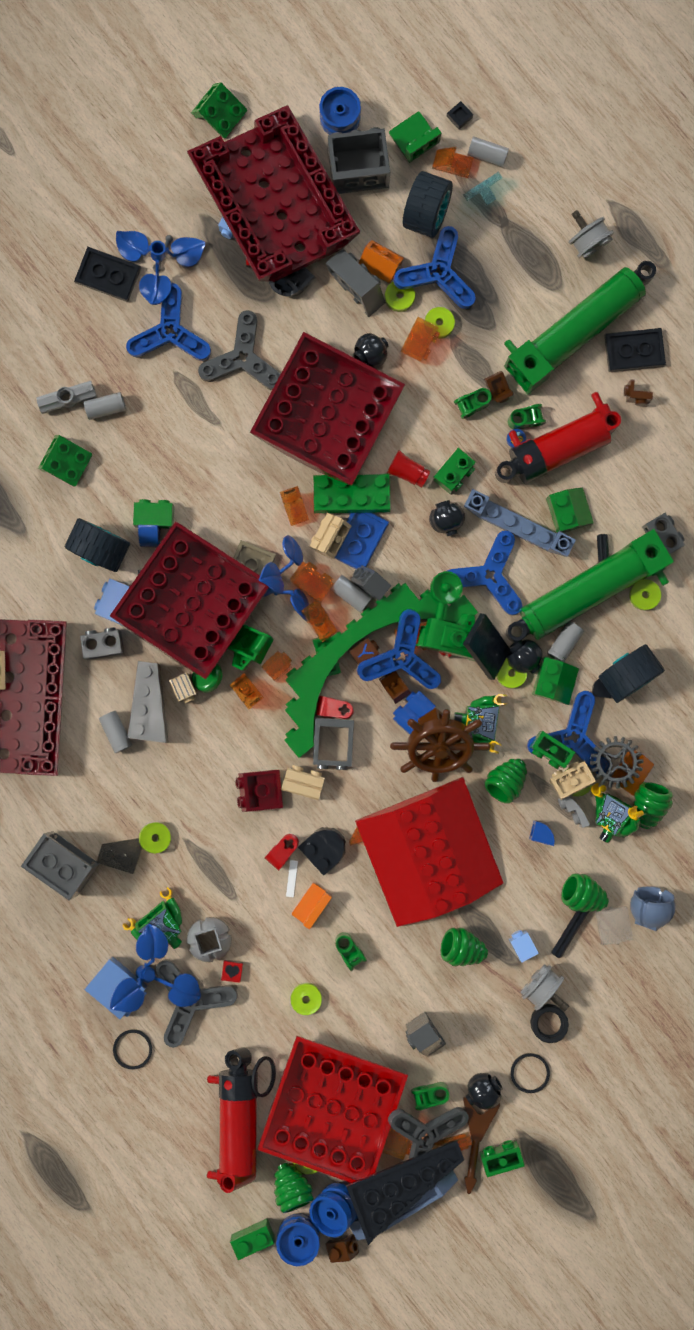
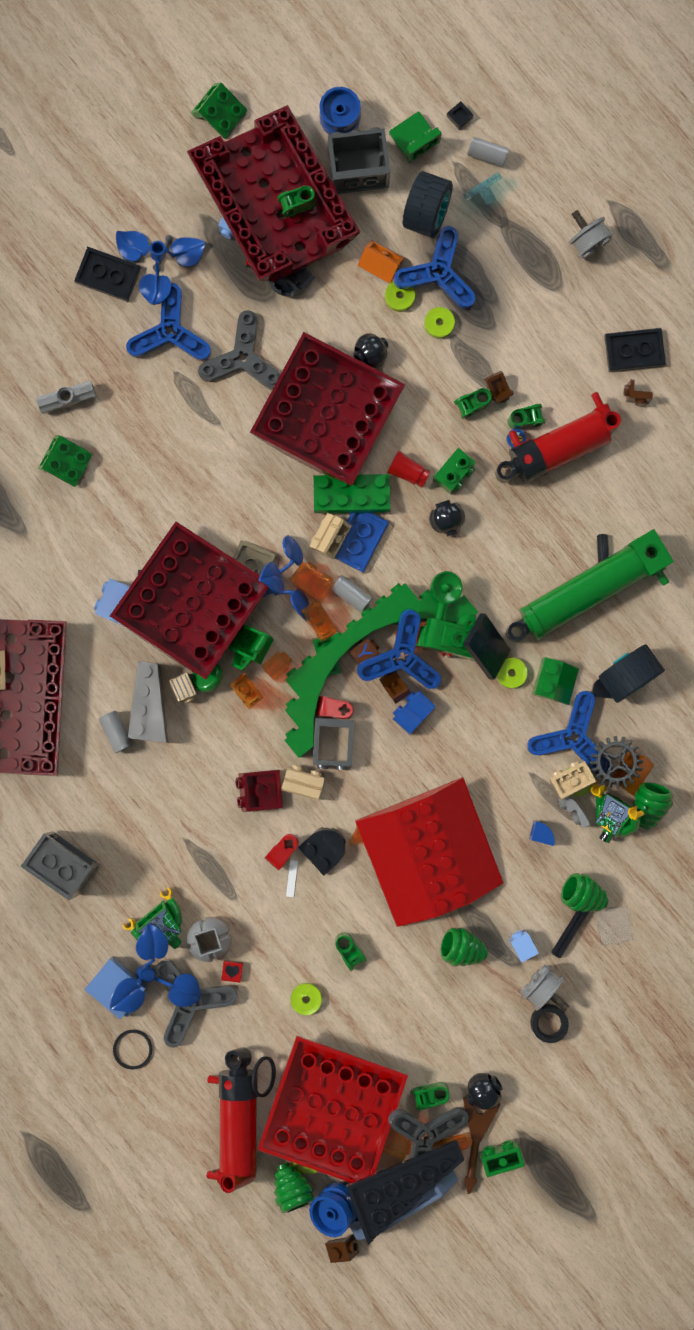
black wheel [64,518,130,572] -> none
dark grey brick [80,627,124,660] -> none
light grey pin [84,392,126,420] -> none
clear smoke wing [97,838,142,874] -> none
green brick [133,499,174,529] -> none
blue brick [138,525,161,548] -> none
lime piece [139,822,171,854] -> none
green brick [230,1218,275,1260] -> none
blue wheel [276,1213,320,1267] -> none
clear orange slope [280,486,309,526] -> none
orange panel [292,883,332,930] -> none
dark grey wedge [326,249,386,317] -> none
dark grey brick [351,565,391,601] -> none
reddish brown piece [390,708,491,782] -> none
clear orange brick [400,317,440,362] -> none
dark grey wedge [405,1012,446,1057] -> none
clear orange slope [432,147,473,178] -> none
blue piece [447,531,522,615] -> none
torso [453,694,507,754] -> none
sand blue slope [464,489,576,557] -> none
green piece [485,759,527,804] -> none
green piece [504,261,656,395] -> none
black plant [507,639,543,674] -> none
black piece [511,1053,550,1093] -> none
green brick [529,731,576,770] -> none
green slope [546,487,594,533] -> none
light grey pin [547,621,584,662] -> none
lime piece [629,579,661,610] -> none
sand blue piece [630,886,676,931] -> none
dark grey brick [642,512,685,554] -> none
none -> green piece [277,186,315,217]

